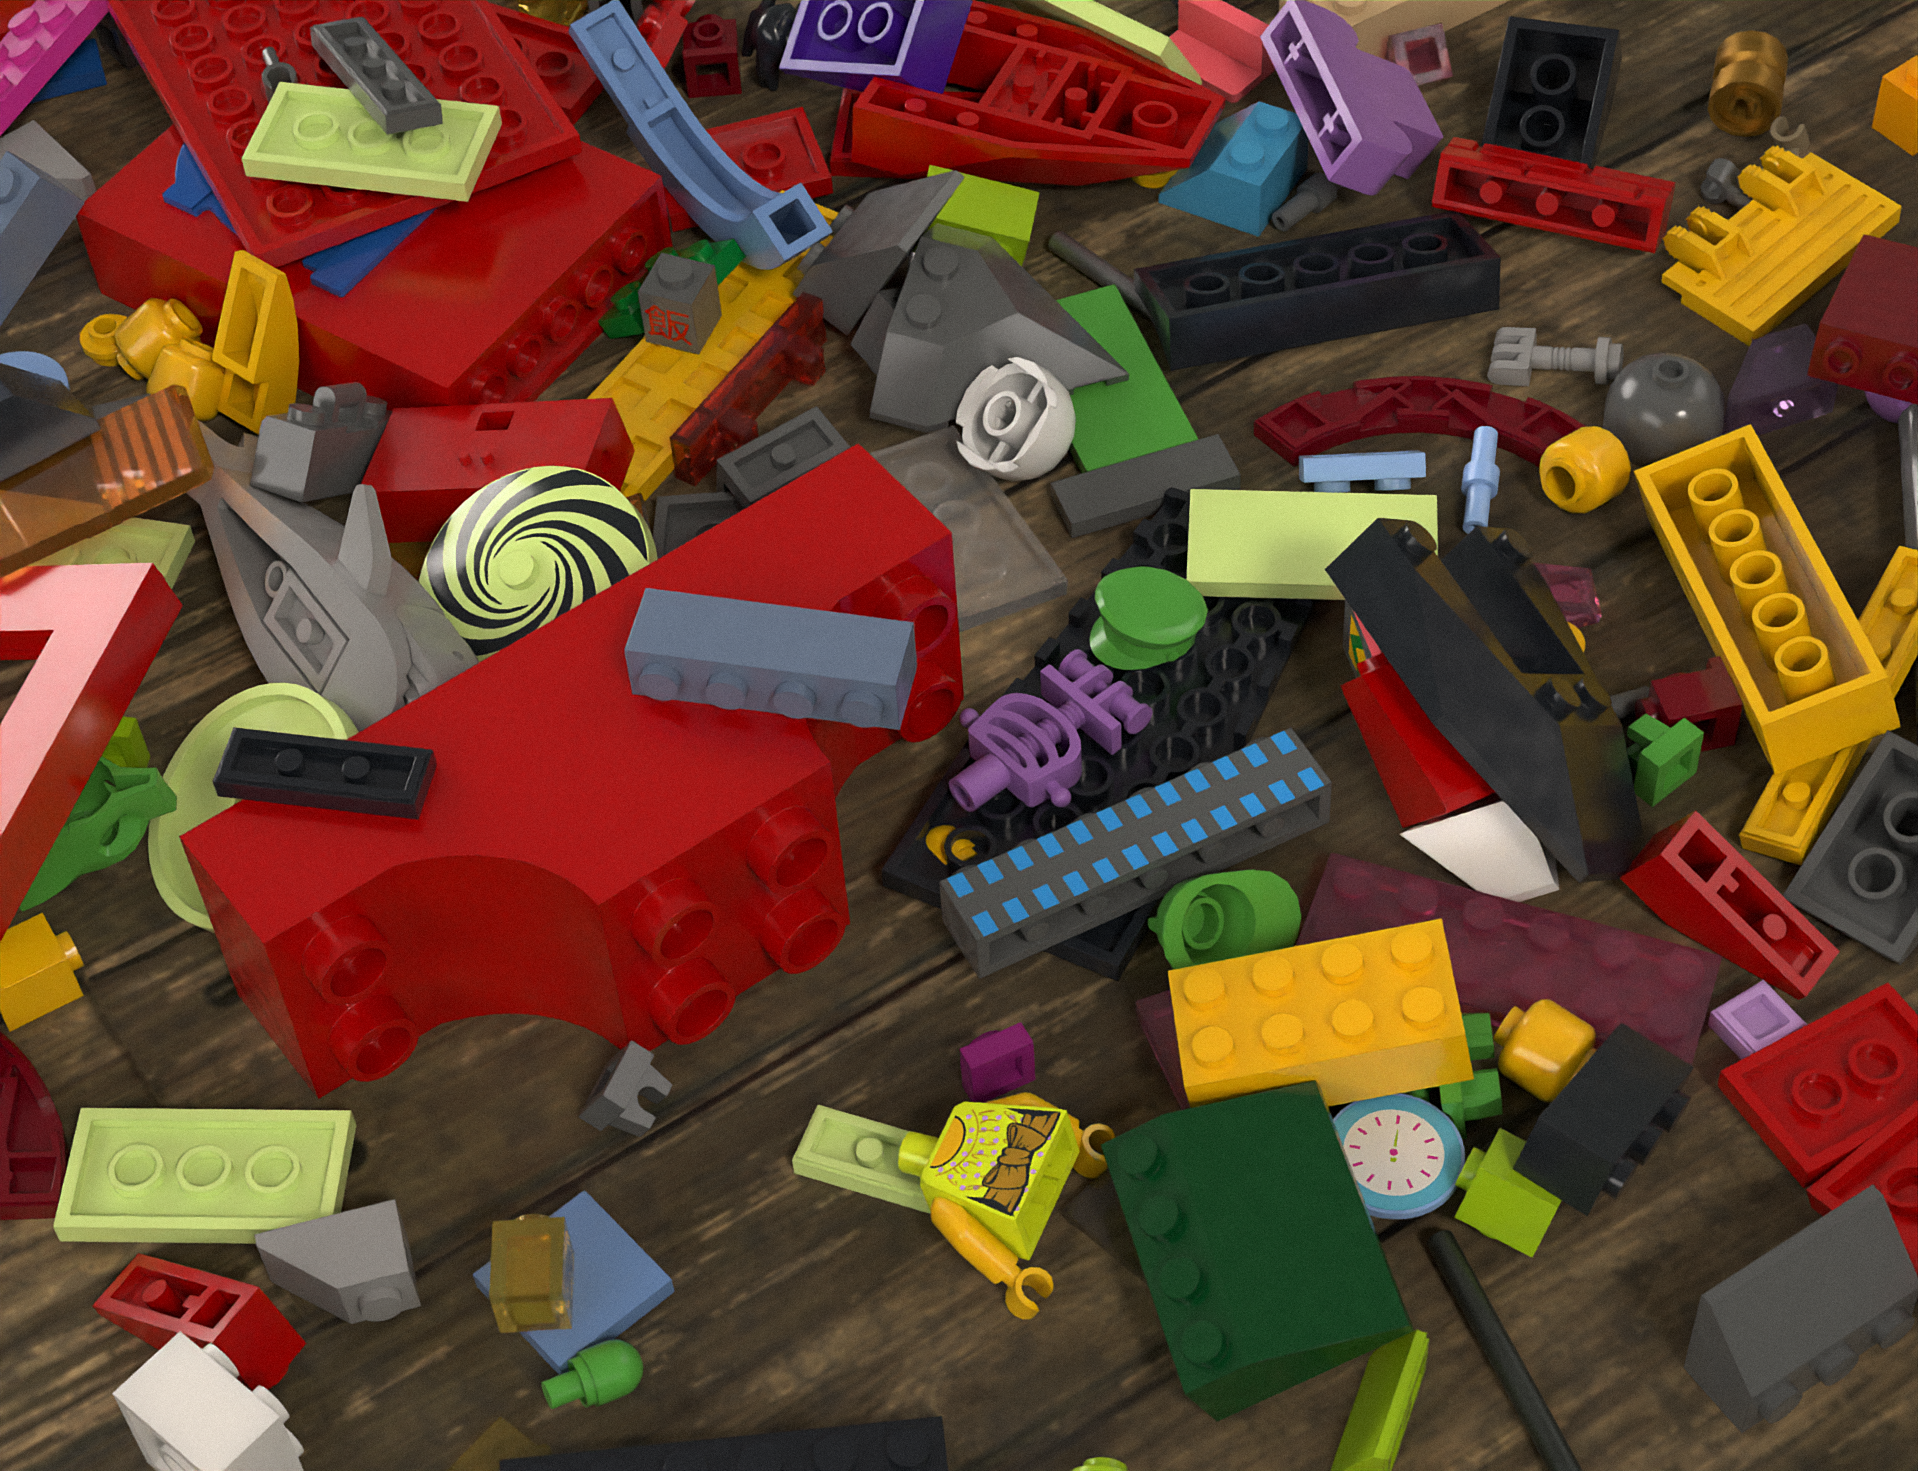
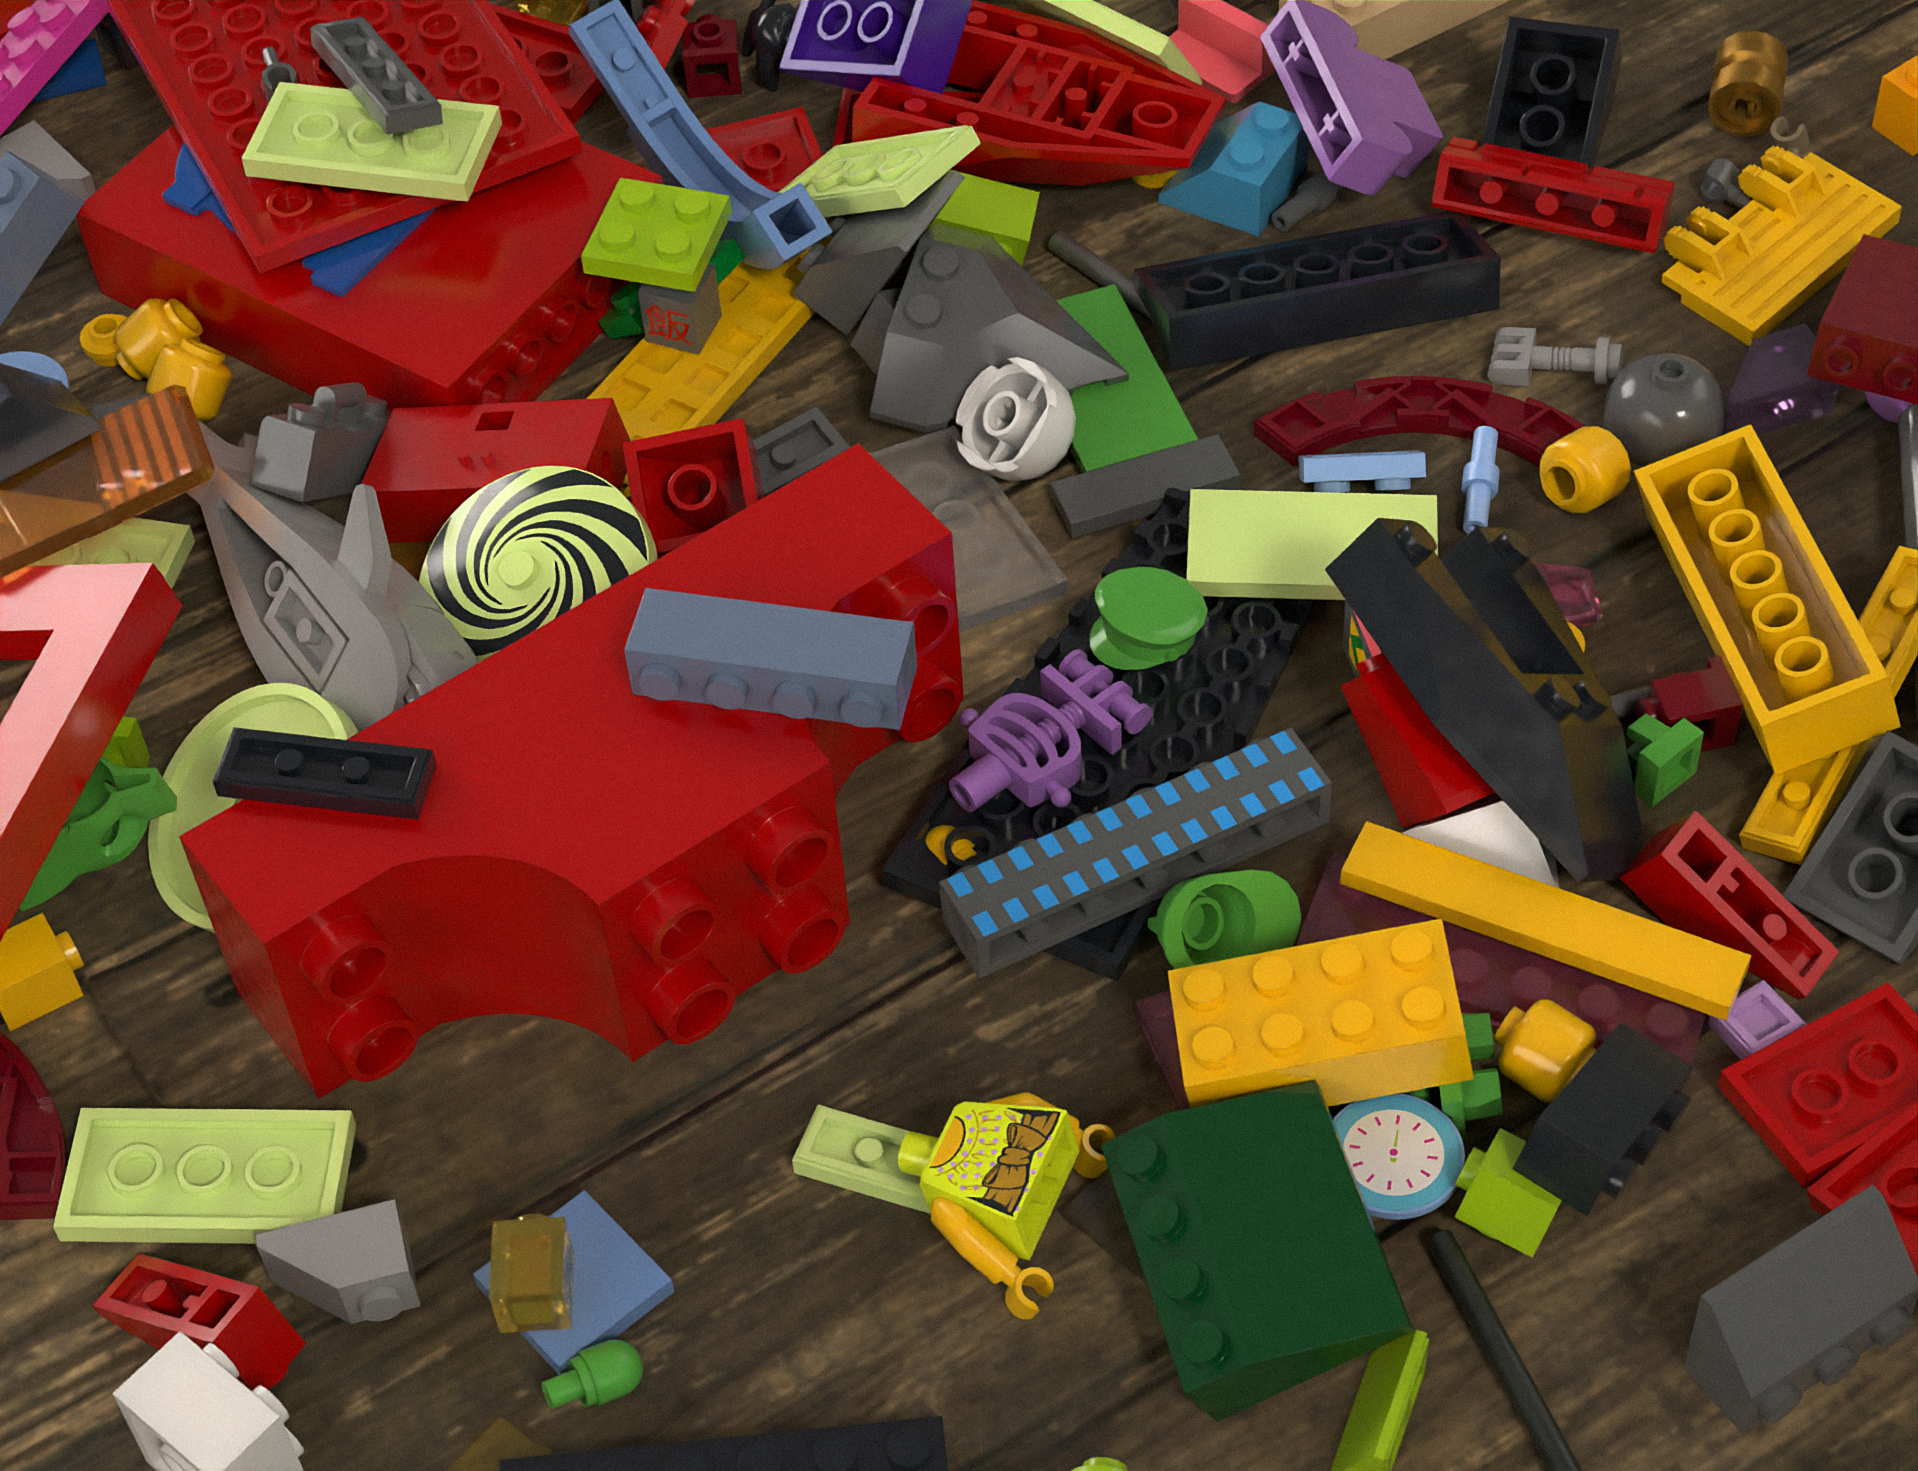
yellow slope [212,250,299,434] -> none
dark grey tile [578,1040,672,1137] -> none
clear red hinge [670,292,827,487] -> none
magenta plate [959,1022,1036,1103] -> none
clear pink slope [1385,23,1453,85] -> none
none -> lime plate [581,178,732,292]
none -> red slope [622,418,764,559]
none -> yellowish green tile [778,125,981,217]
none -> yellow tile [1340,821,1751,1021]

